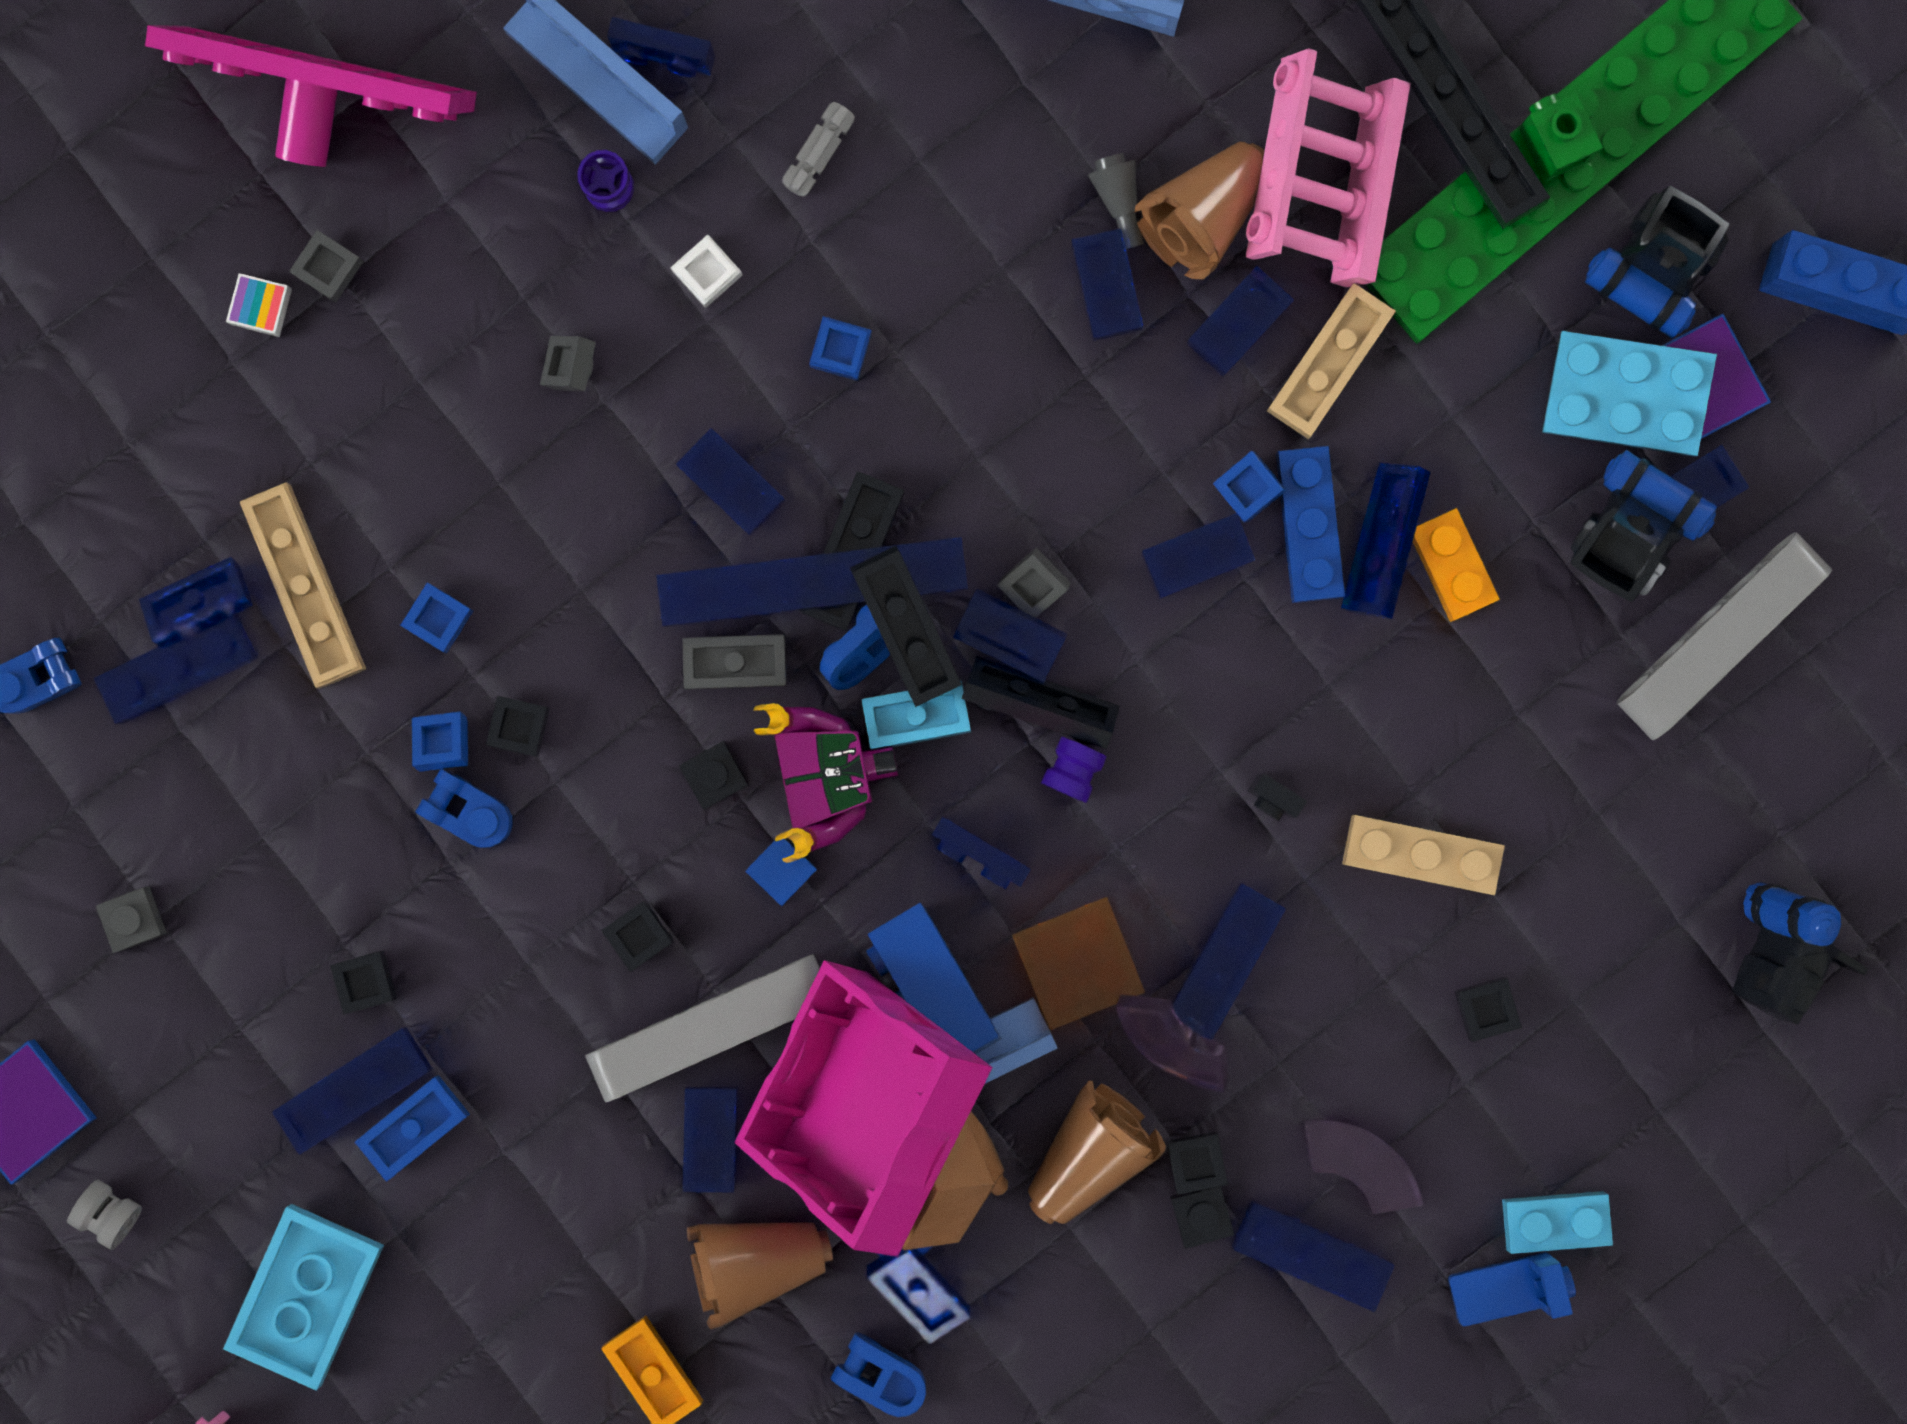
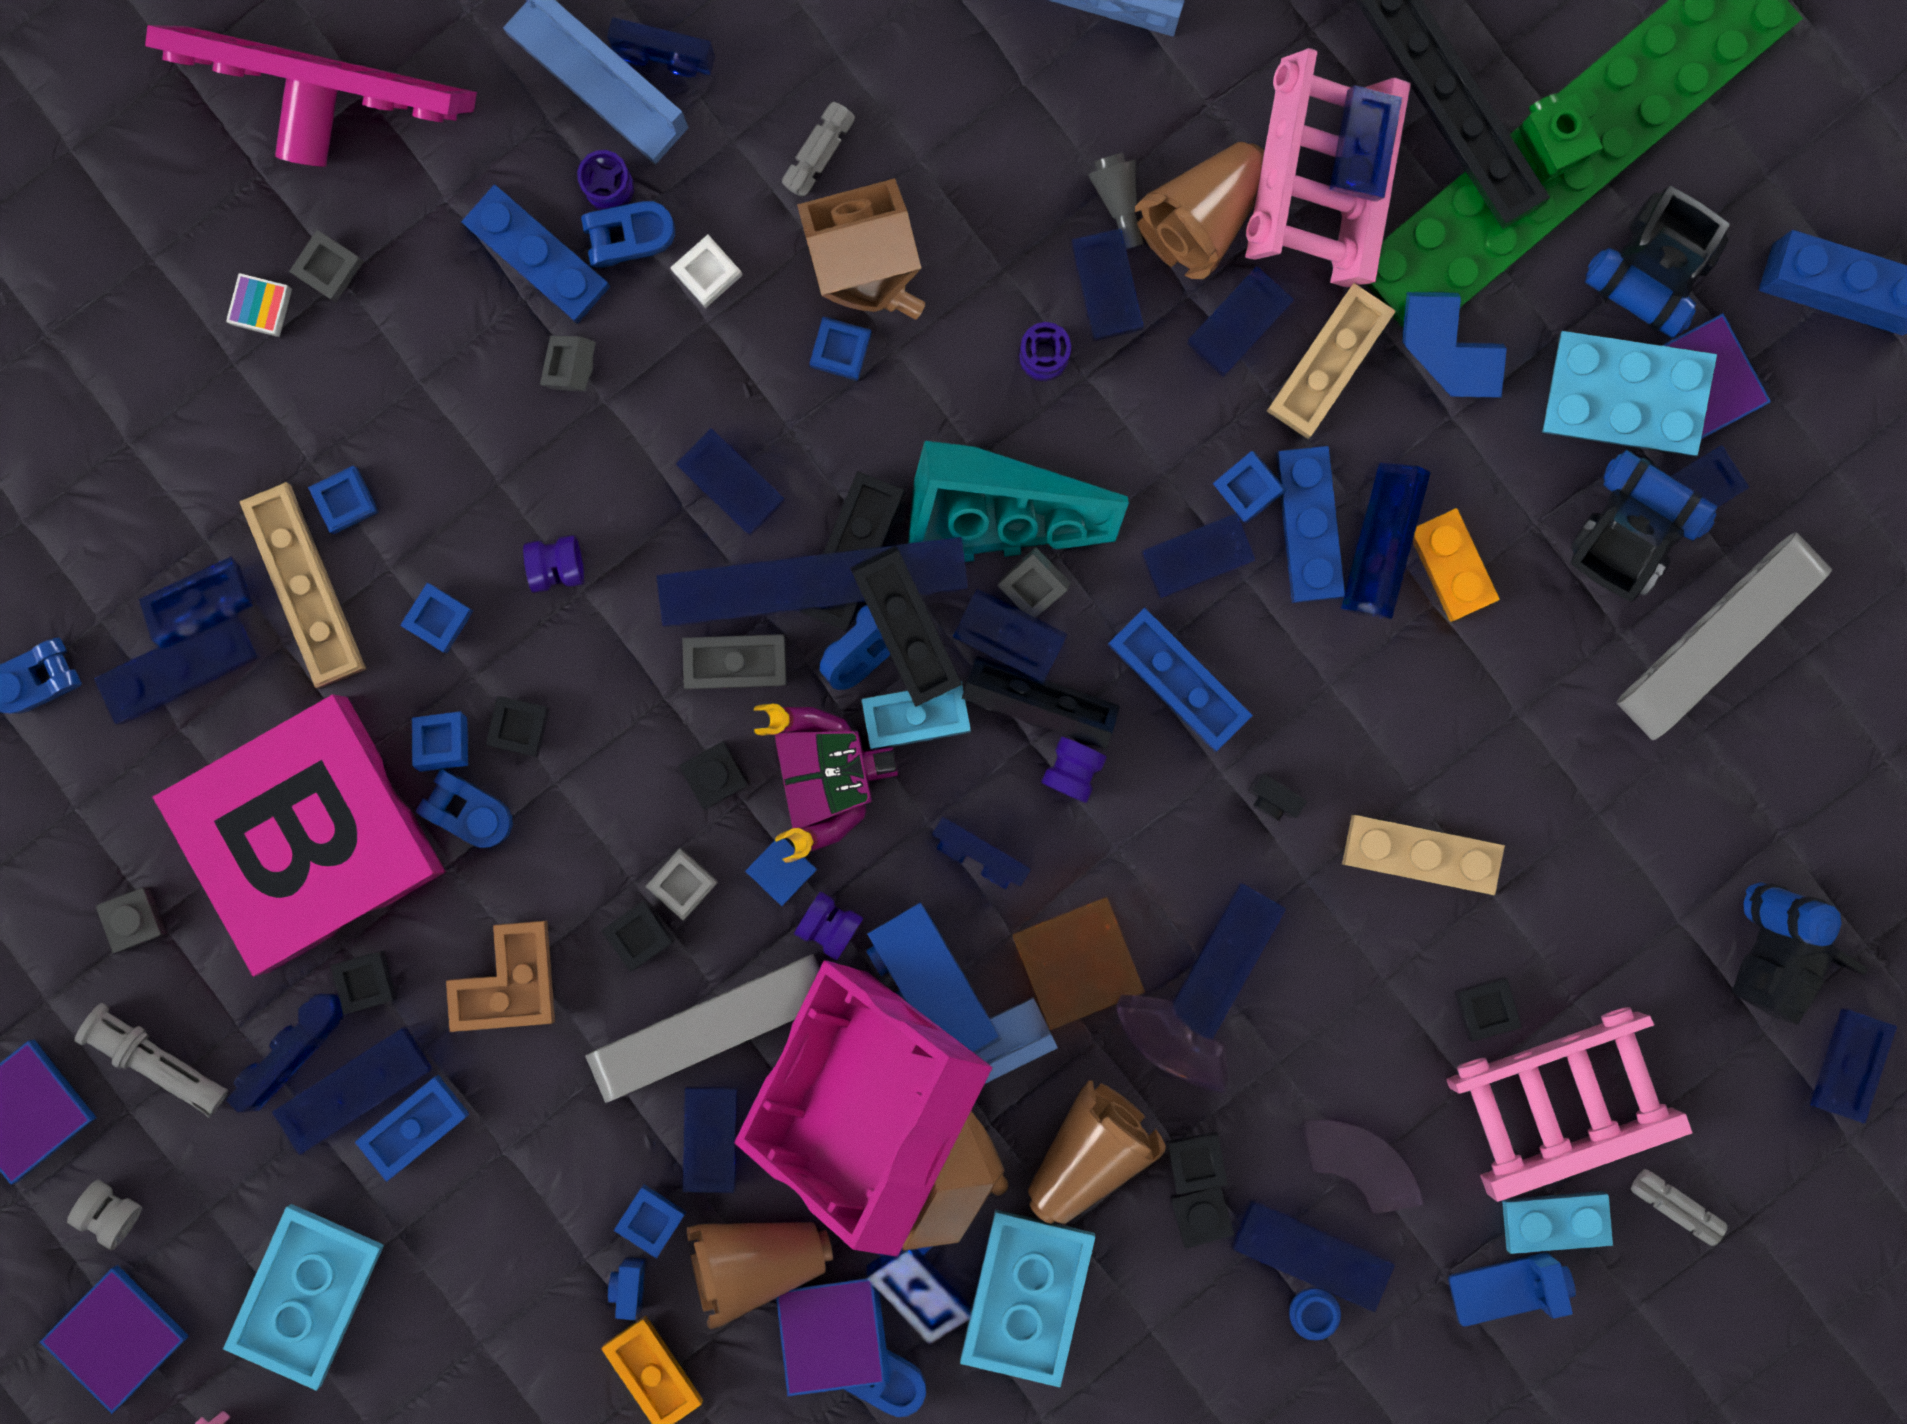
none -> dark purple tile [40,1265,189,1414]
none -> light grey pin [75,1003,229,1118]
none -> dark pink tile [153,694,446,977]
none -> clear blue hinge [226,993,347,1113]
none -> blue tile [308,465,379,534]
none -> medium nougat plate [446,920,555,1032]
none -> blue plate [461,184,610,324]
none -> dark purple wheel [523,535,584,593]
none -> blue plate [581,201,675,268]
none -> blue plate [608,1257,646,1320]
none -> blue plate [614,1184,686,1259]
none -> light grey tile [645,848,718,920]
none -> dark purple tile [776,1277,891,1397]
none -> dark purple wheel [794,891,863,961]
none -> medium nougat piece [797,178,925,320]
none -> teal wedge [907,441,1129,563]
none -> medium azure plate [960,1209,1095,1387]
none -> dark purple wheel [1019,322,1071,382]
none -> blue plate [1107,607,1253,752]
none -> blue plate [1289,1288,1341,1340]
none -> clear blue plate [1329,85,1403,202]
none -> blue tile [1402,292,1507,398]
none -> bright pink fence [1446,1007,1692,1202]
none -> light grey axle [1631,1169,1728,1246]
none -> clear blue plate [1810,1008,1897,1124]

